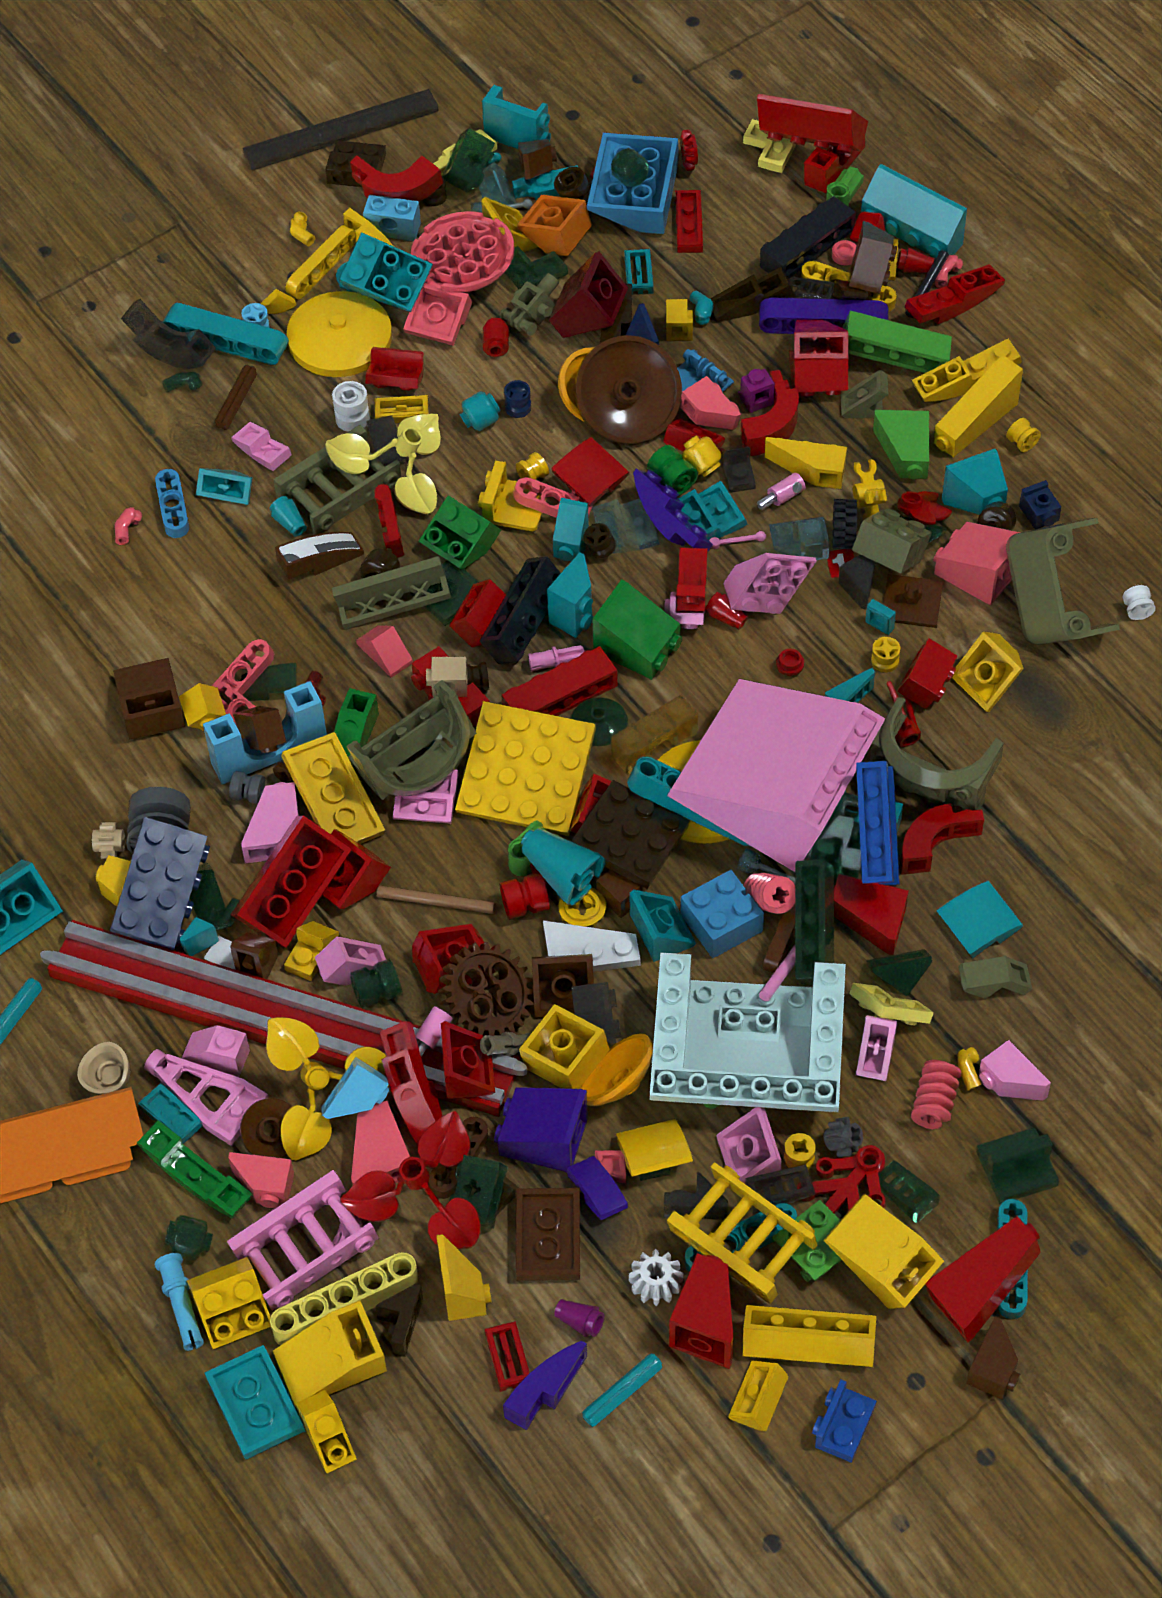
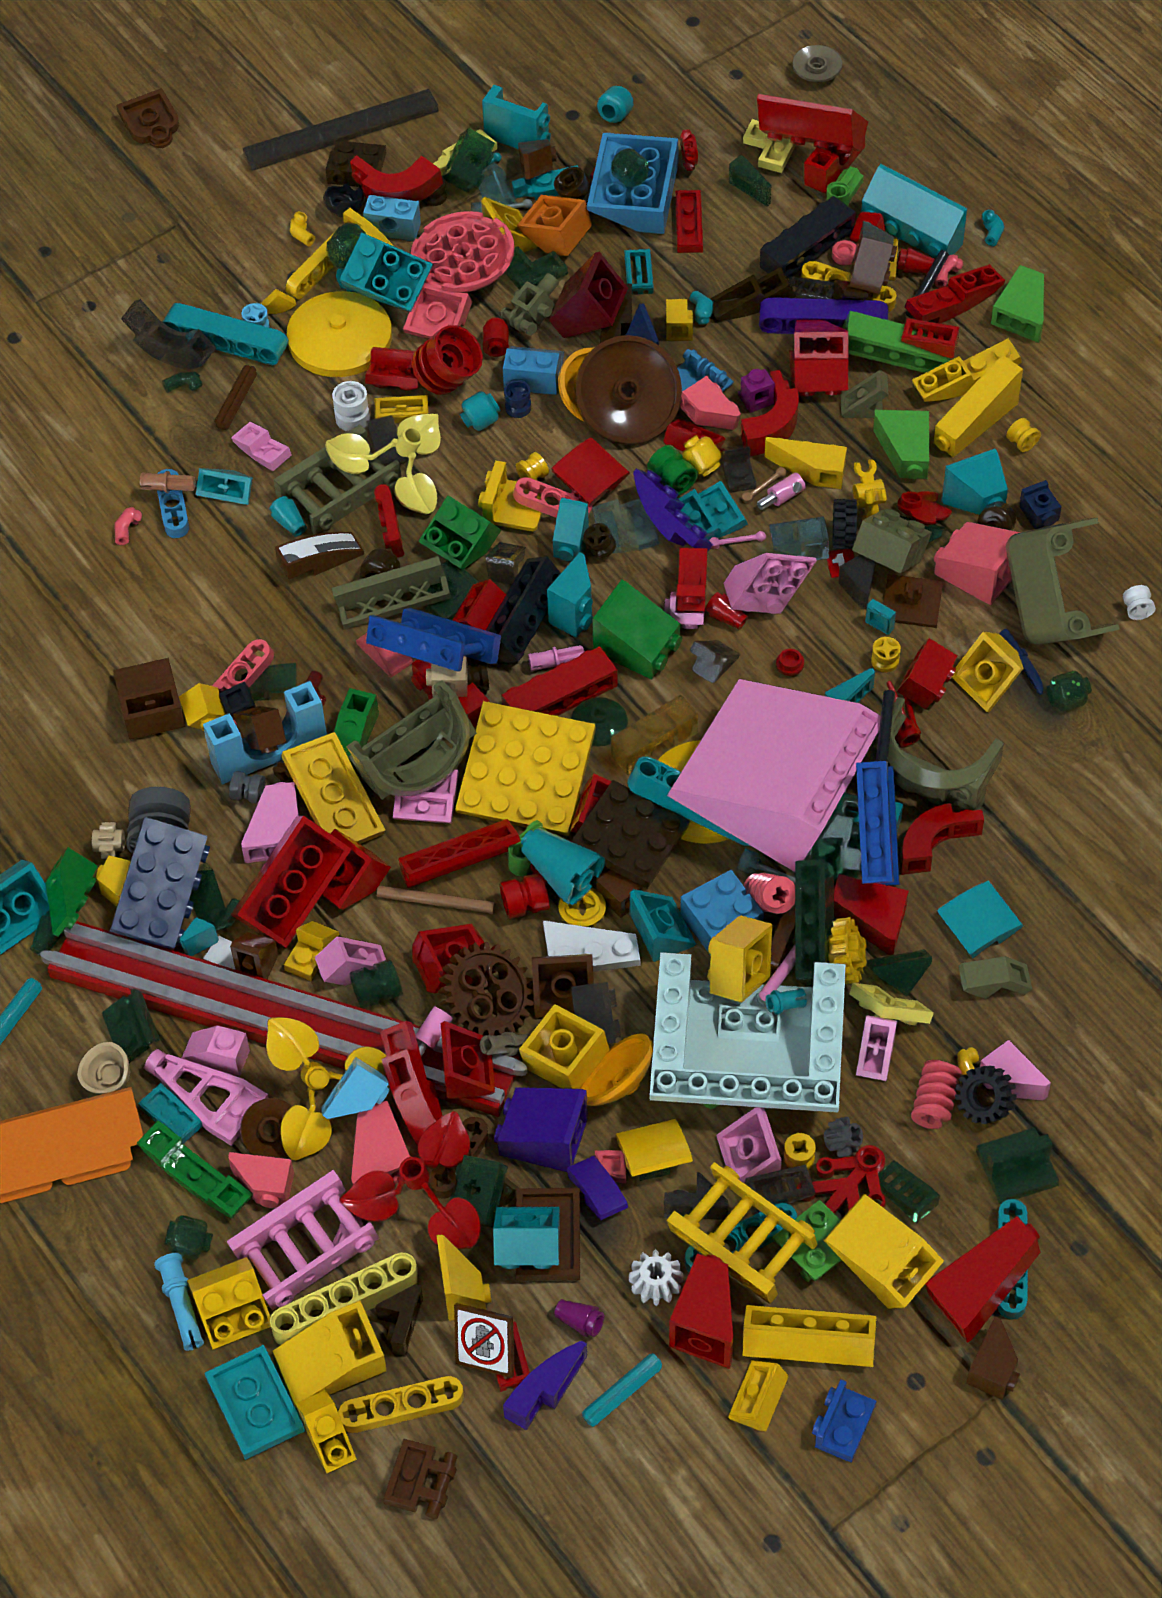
none -> clear green cone [30,911,65,956]
none -> green slope [45,847,98,937]
none -> clear green plate [102,988,160,1063]
none -> reddish brown plate [116,88,179,148]
none -> nougat axle [140,471,196,493]
none -> black tile [219,682,256,720]
none -> black hair [323,183,364,217]
none -> clear green hair [326,223,366,270]
none -> yellow beam [338,1376,464,1433]
none -> blue fence [366,608,501,671]
none -> reddish brown plate [383,1439,458,1519]
none -> red fence [398,819,521,888]
none -> red wheel [412,325,483,395]
none -> piece [454,1303,514,1378]
none -> clear smoke slope [486,542,526,585]
none -> teal slope [493,1207,560,1269]
none -> dark azure slope [503,346,564,395]
none -> teal head [597,85,634,123]
none -> clear smoke slope [689,640,740,683]
none -> yellow brick [707,915,772,1002]
none -> clear green slope [729,155,772,206]
none -> medium nougat hinge [742,467,786,504]
none -> teal pin [766,988,807,1015]
none -> dark tan dish [793,45,842,82]
none -> yellow gear [828,917,867,984]
none -> black bar [875,690,895,762]
none -> red slope [901,318,959,359]
none -> black tyre [955,1065,1017,1124]
none -> teal arm [981,209,1005,246]
none -> bright green slope [991,265,1044,343]
none -> dark blue piece [999,629,1043,695]
none -> clear green head [1046,671,1092,711]

